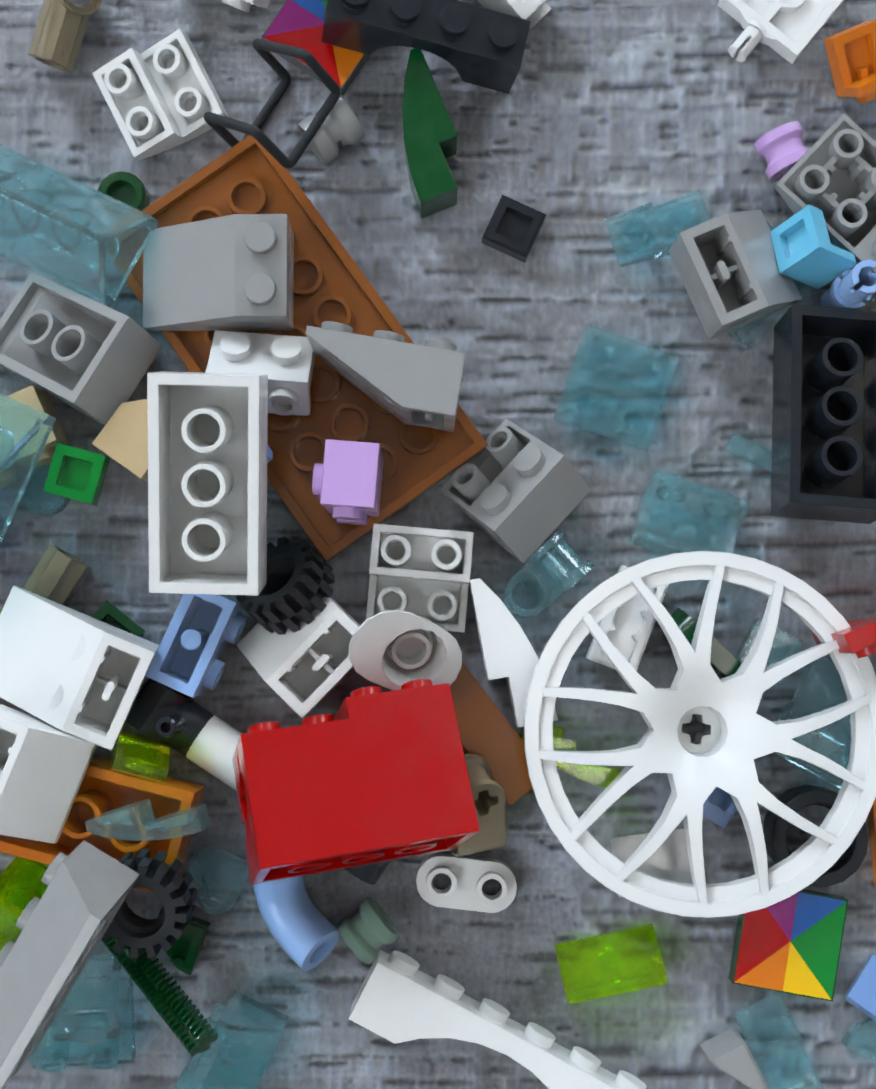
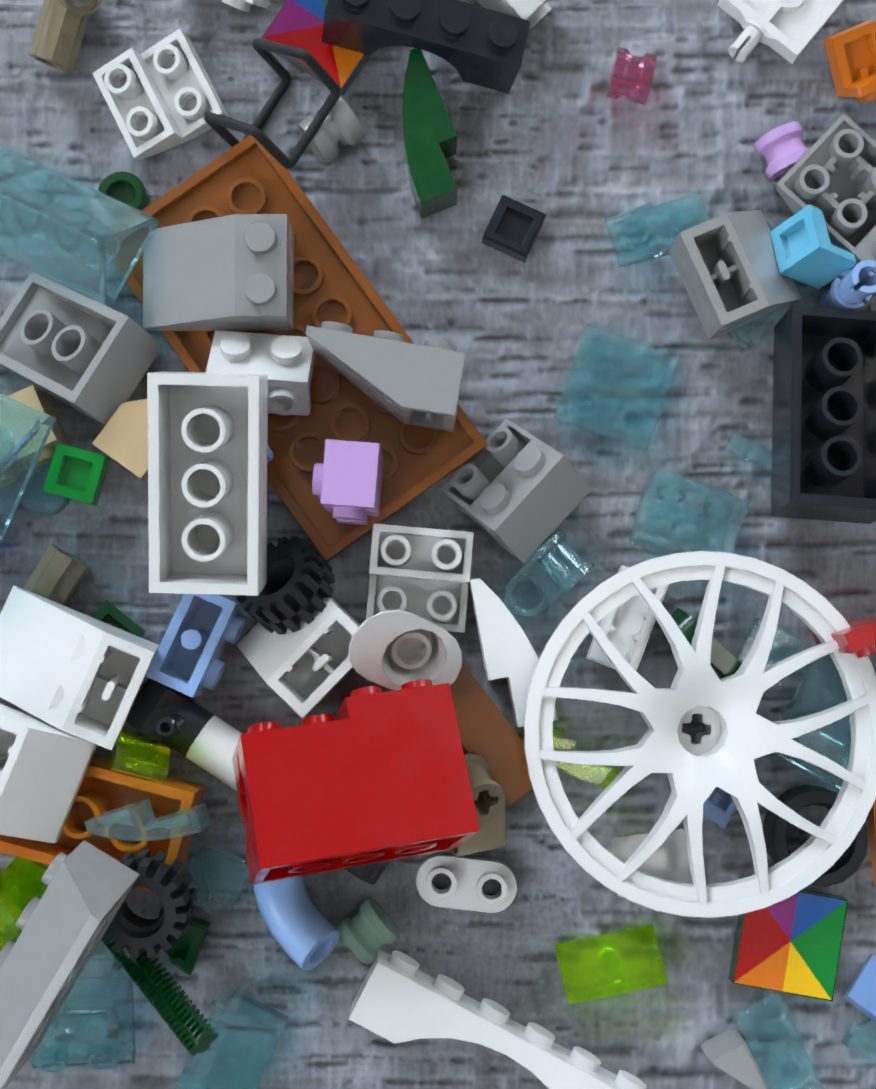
none -> clear pink wheel [607,47,657,105]

